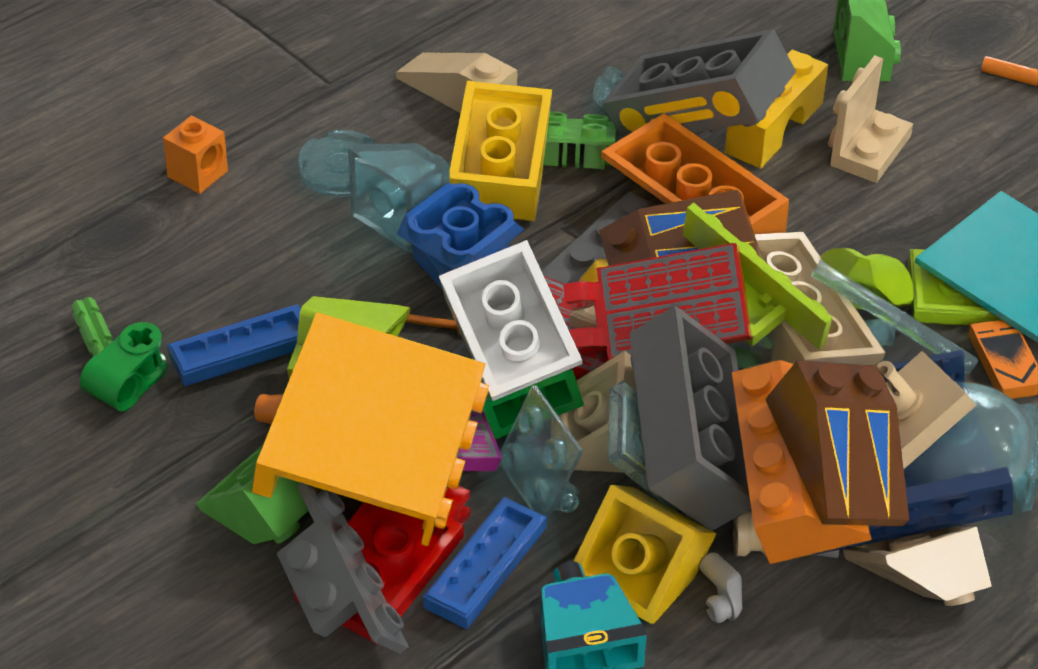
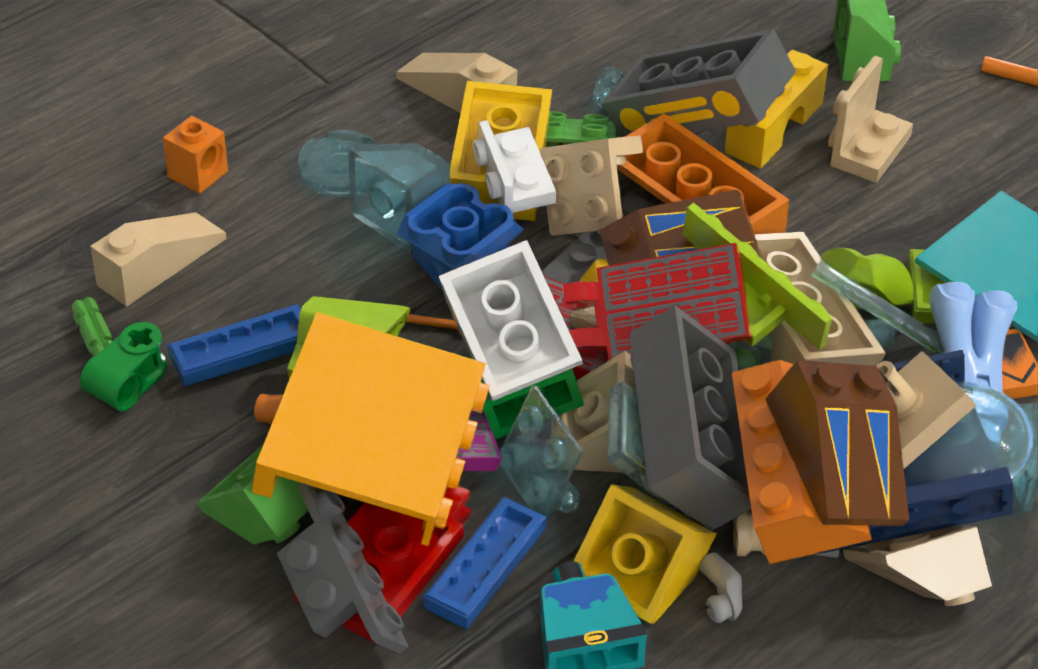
none -> tan slope [90,212,227,307]
none -> white bracket [472,120,556,213]
none -> tan bracket [539,135,643,236]
none -> light blue piece [929,282,1017,444]

